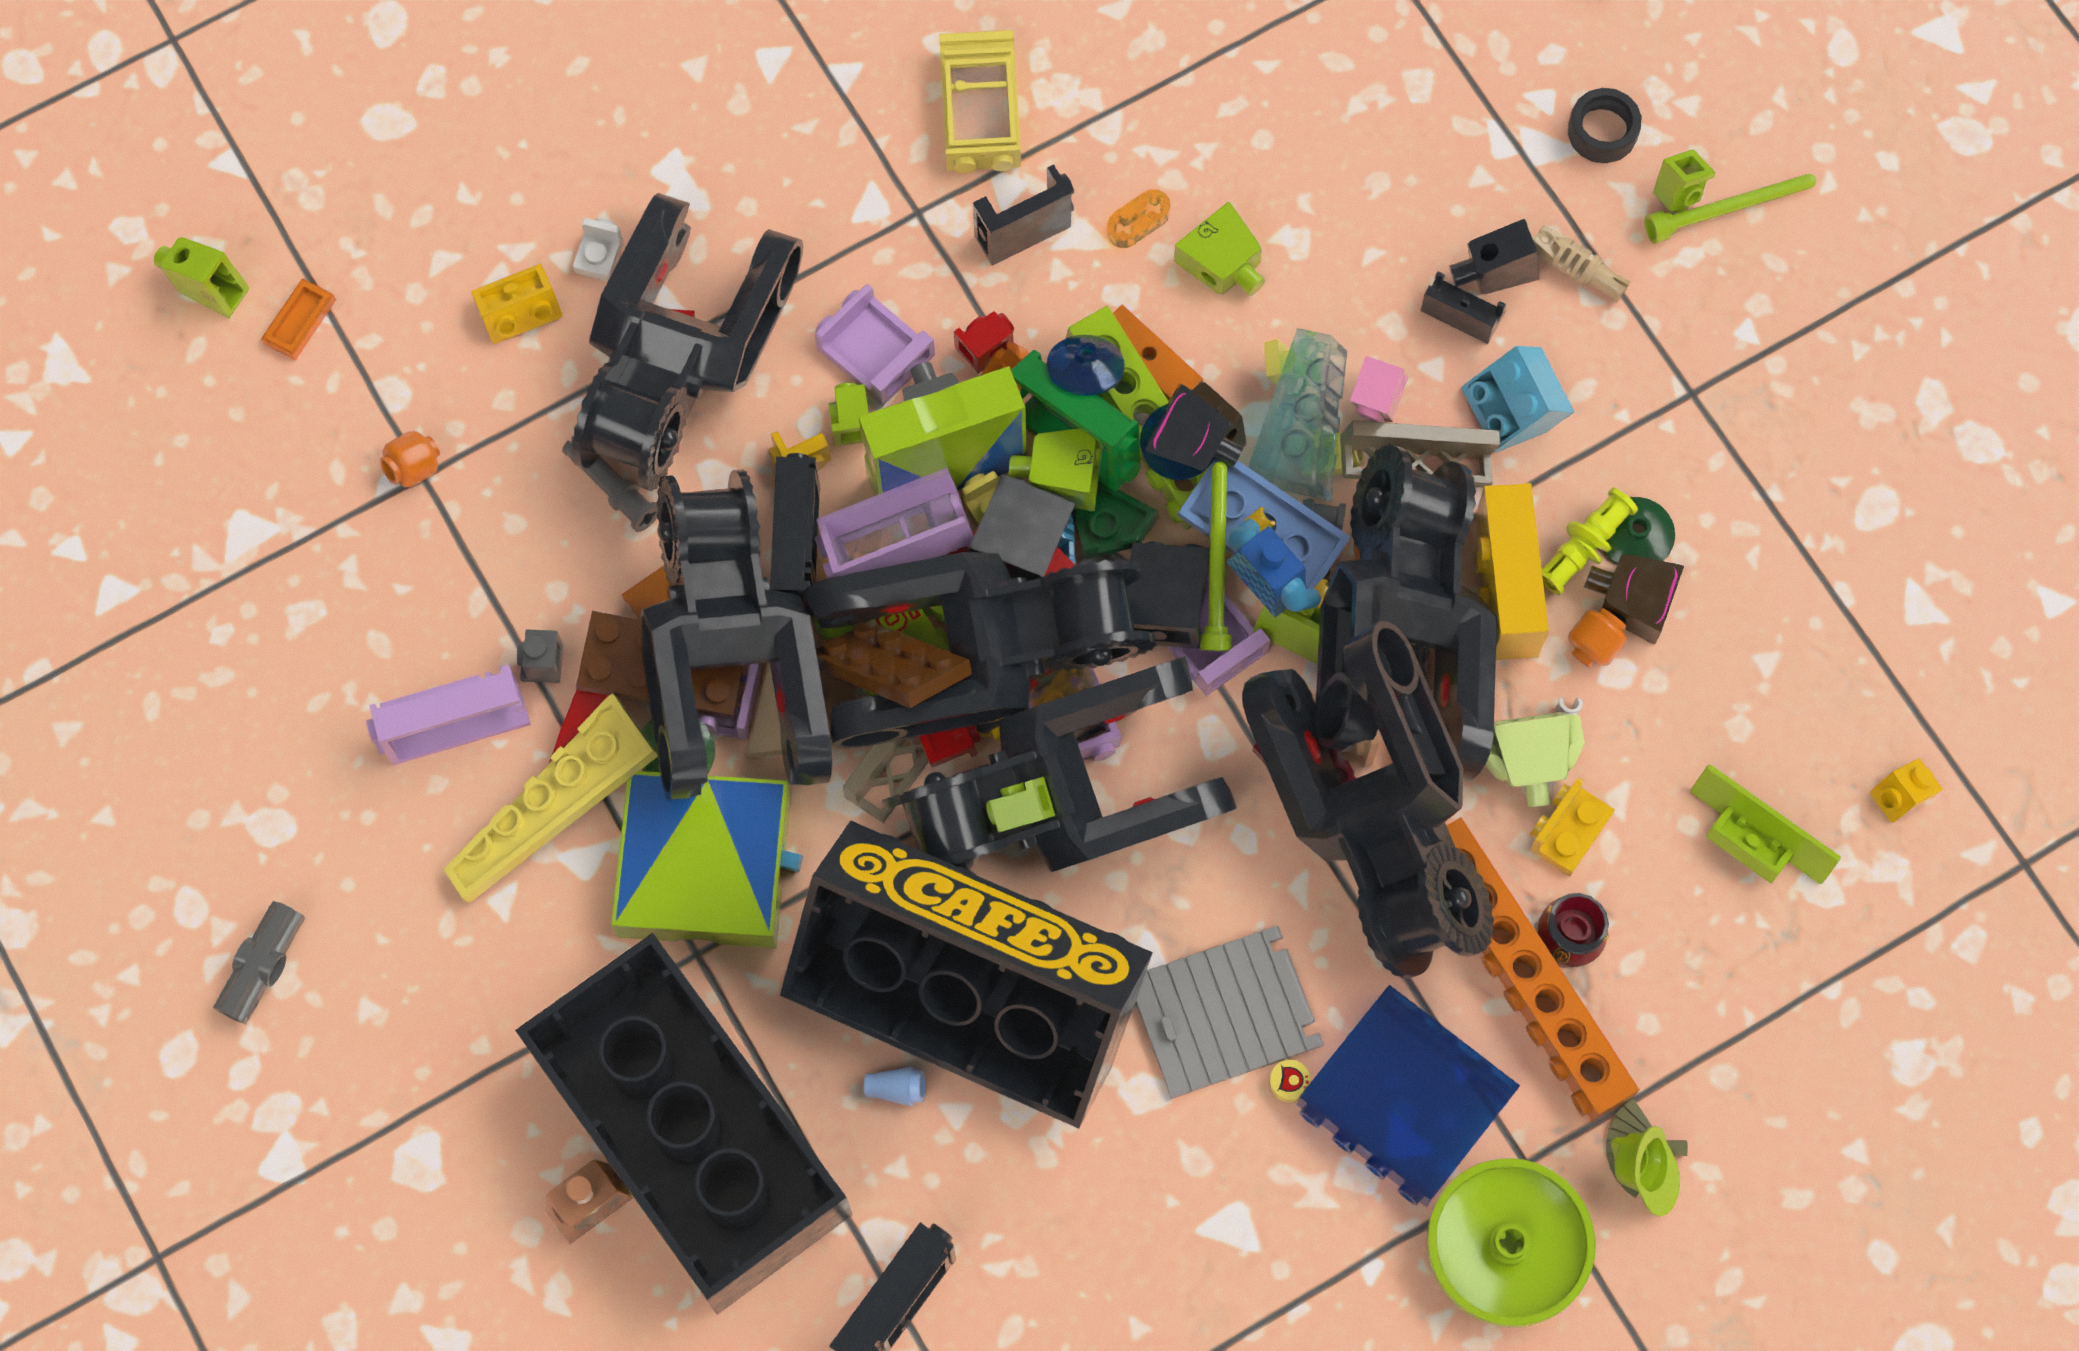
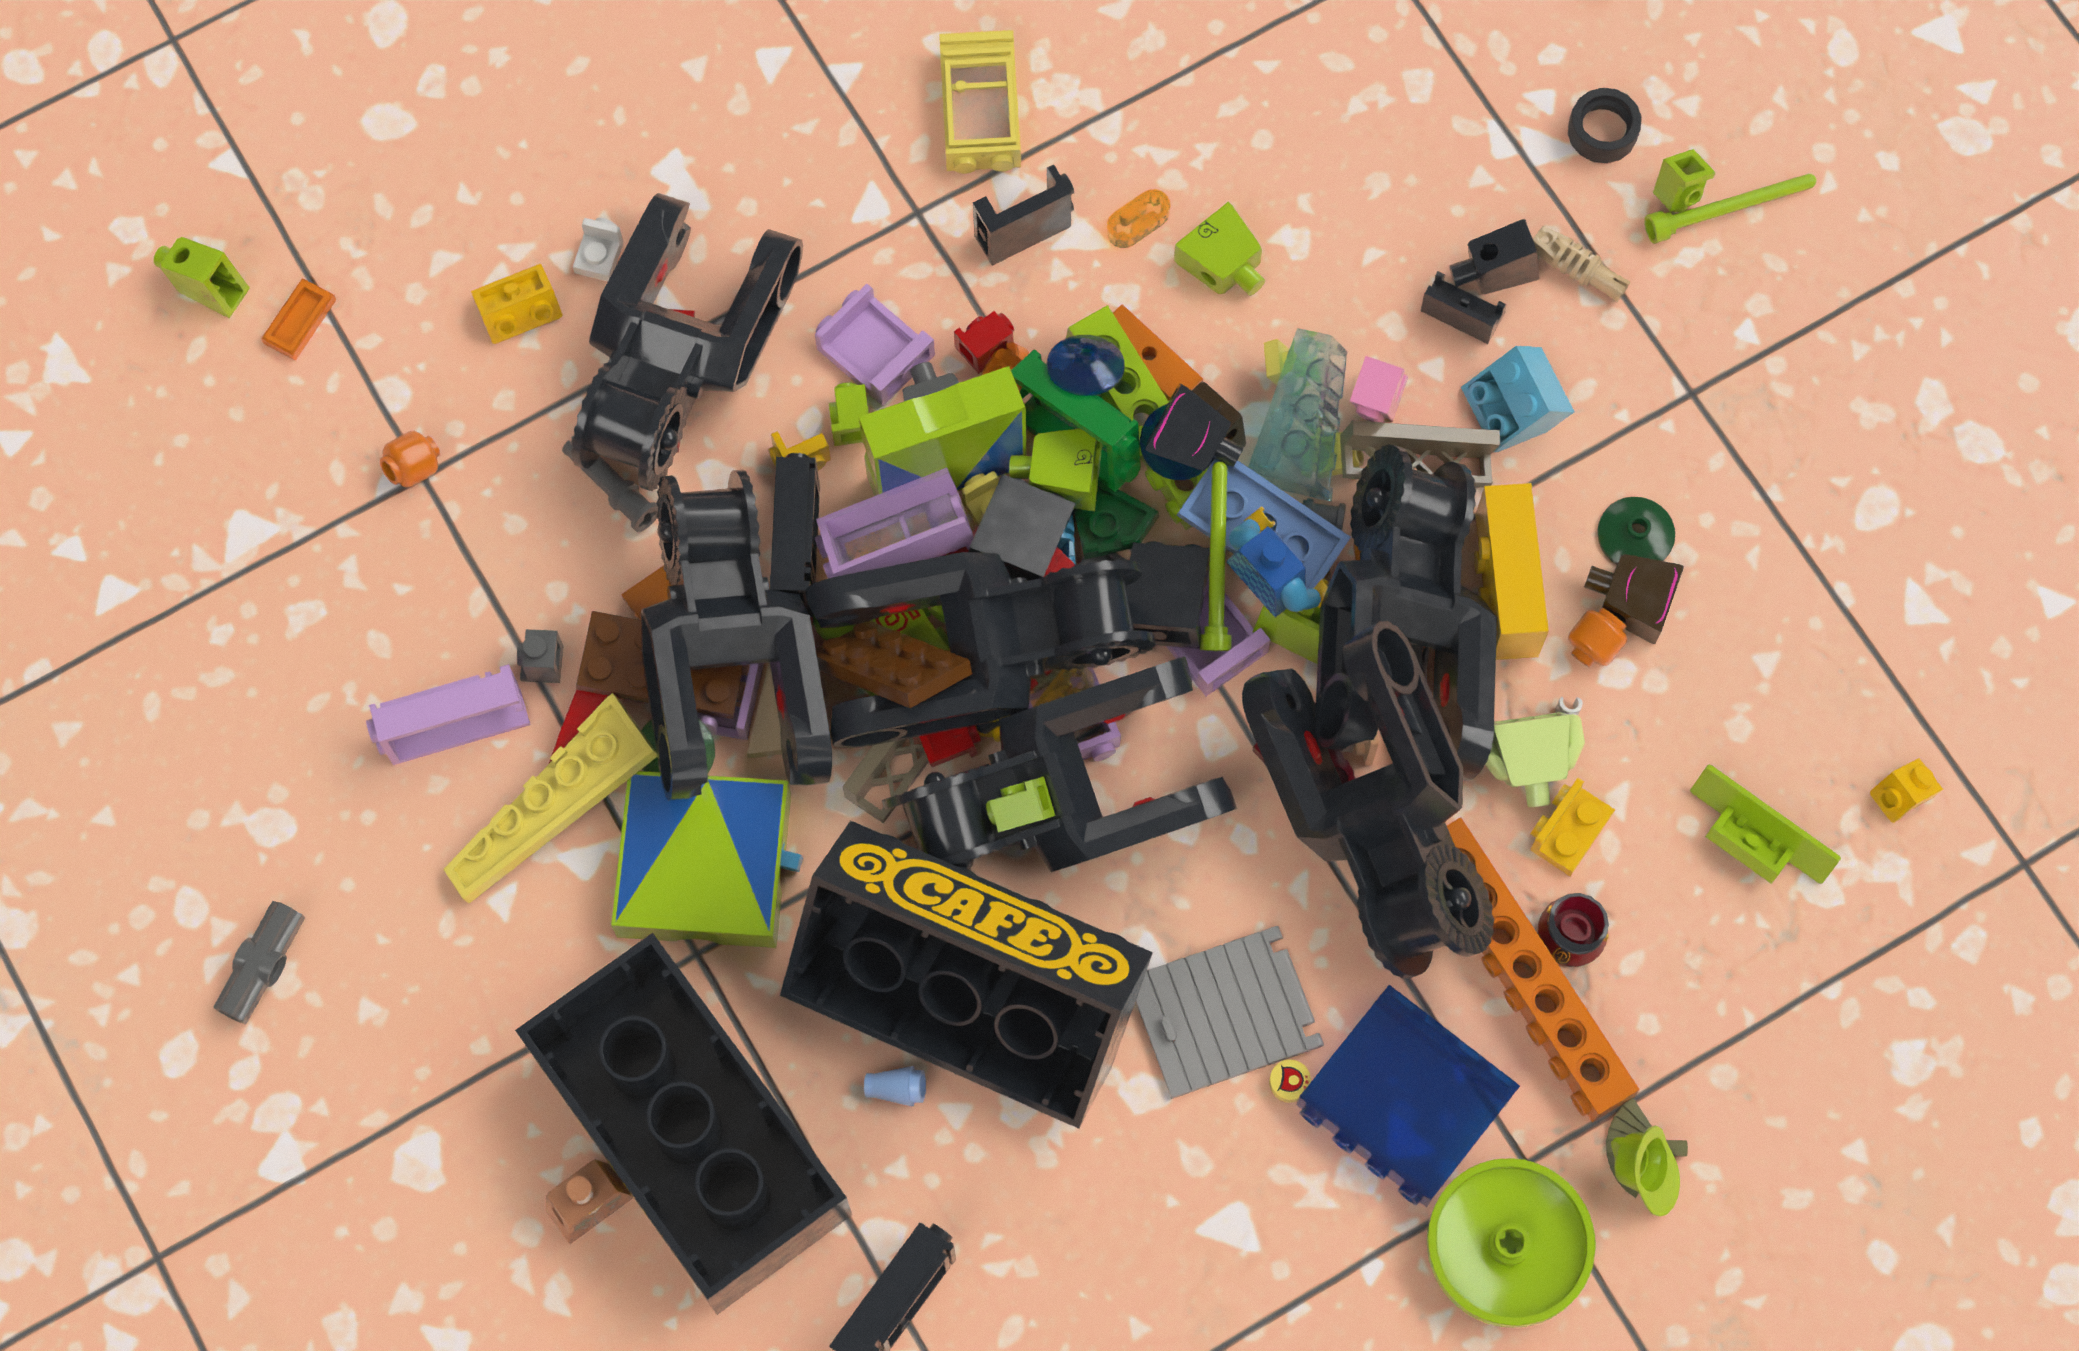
neon yellow piece [1541,487,1638,596] -> none

